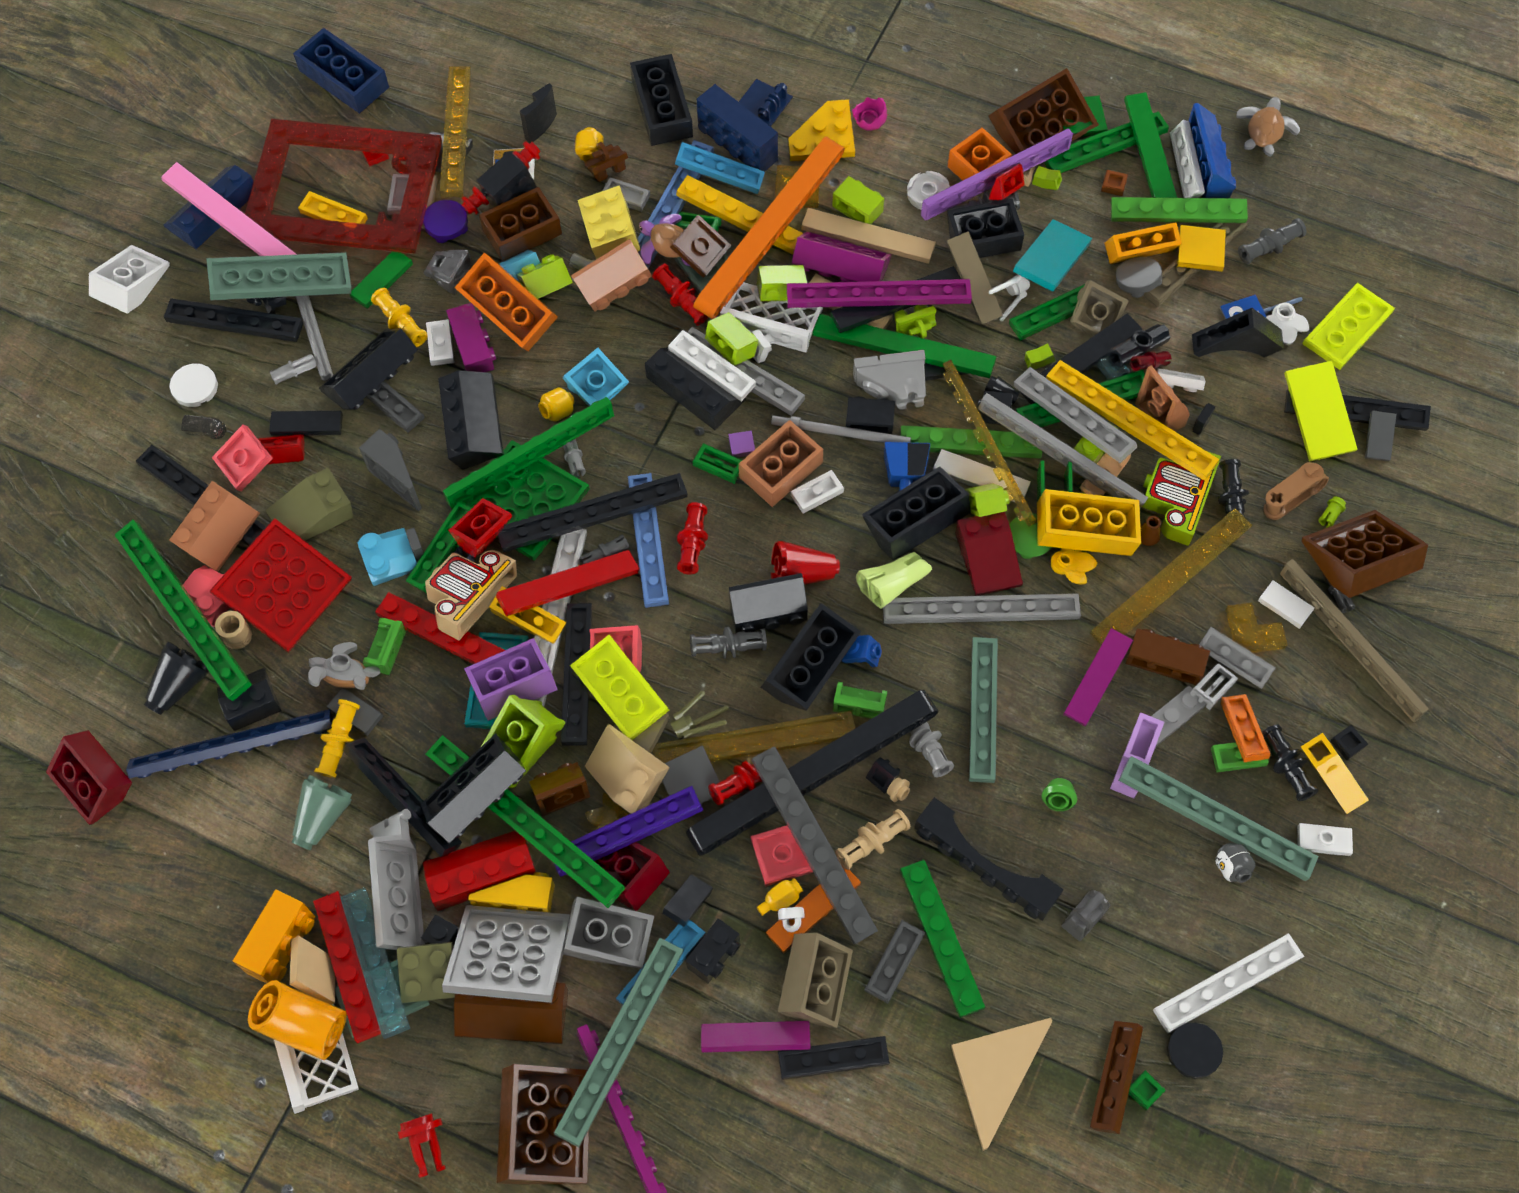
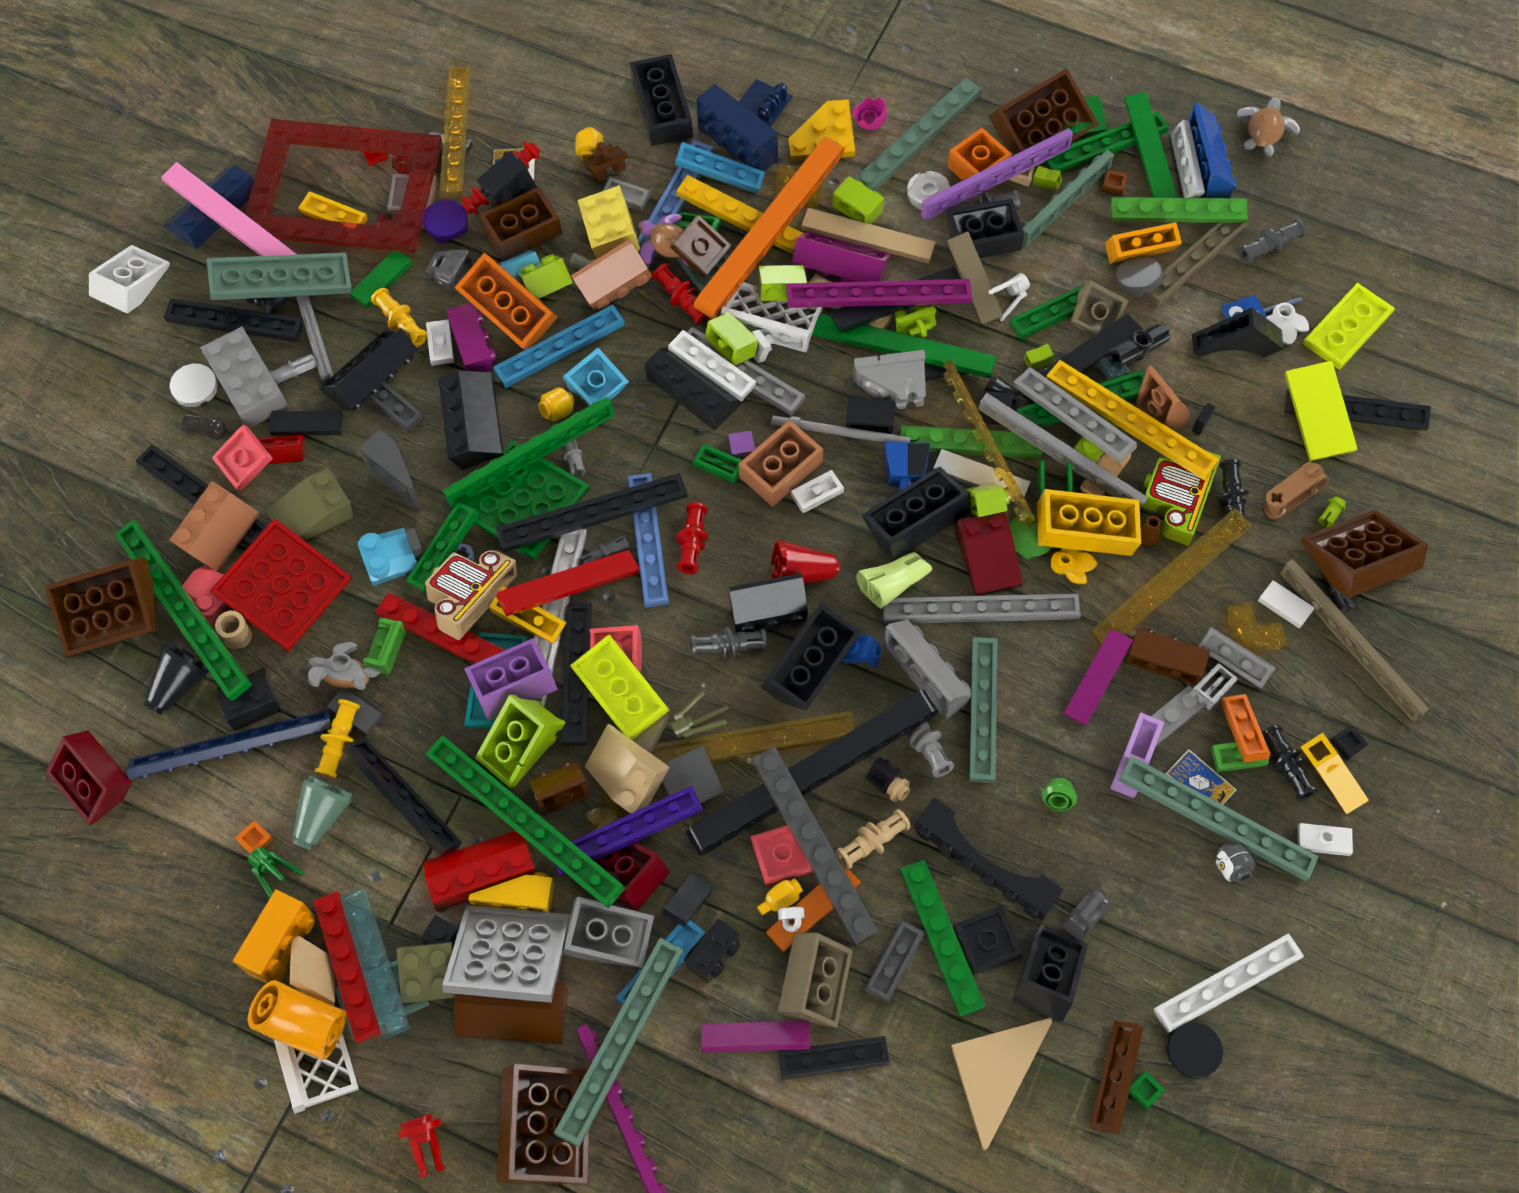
dark blue brick [293,28,389,114] -> none
light grey hinge [368,809,425,950] -> none
slope [421,733,526,843] -> none
red slope [448,498,512,558] -> none
black slope [520,83,557,144] -> none
red piece [708,761,763,806] -> none
bright green hinge [833,682,887,719] -> none
red slope [989,164,1025,200] -> none
teal tile [1013,219,1092,291] -> none
dark red pin [1130,351,1172,371] -> none
white plate [1157,368,1206,392] -> none
yellow tile [1177,225,1226,272] -> none
dark grey tile [1365,411,1396,461] -> none
none -> reddish brown slope [44,557,155,657]
none -> light grey brick [200,327,289,428]
none -> orange plate [235,820,274,854]
none -> green plant [248,847,303,898]
none -> dark azure plate [493,305,625,388]
none -> sand green plate [854,78,982,191]
none -> light grey slope [884,620,971,720]
none -> black tile [952,906,1023,976]
none -> black slope [1012,924,1088,1022]
none -> sand green plate [1022,150,1114,247]
none -> piece [1166,749,1237,805]

